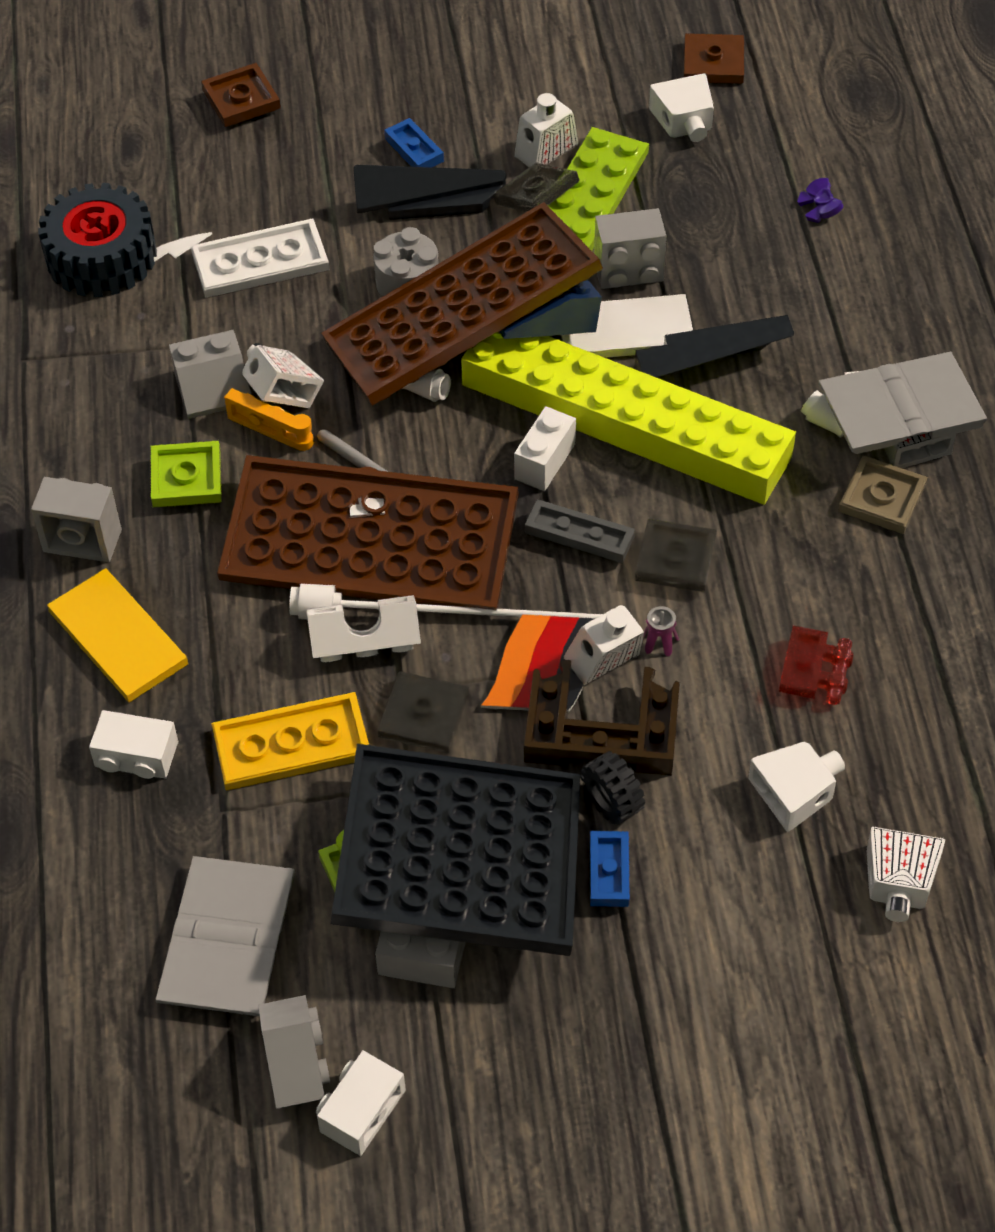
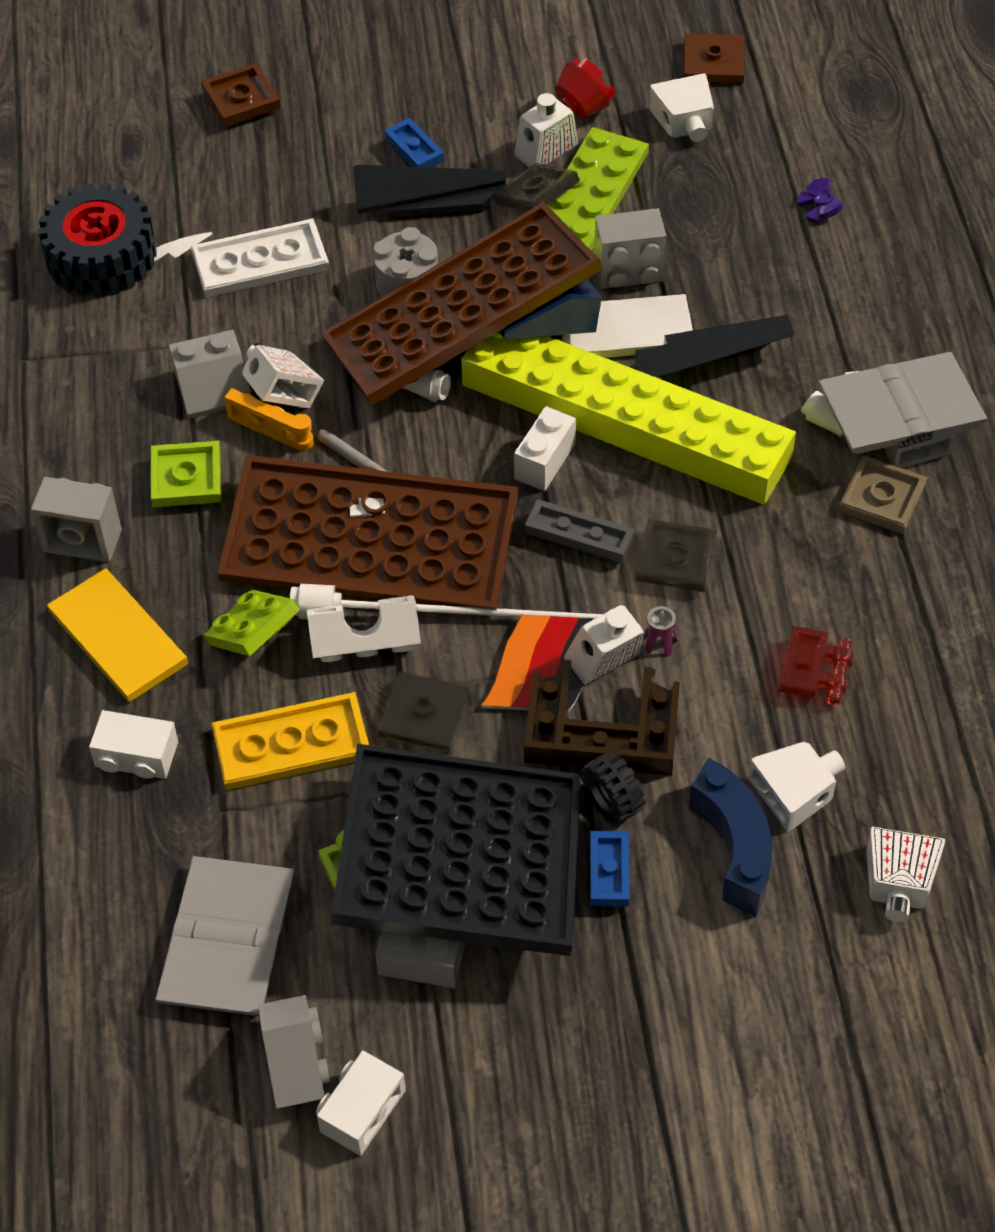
none -> lime plate [203,590,299,656]
none -> red cone [555,57,616,118]
none -> dark blue brick [689,758,772,917]

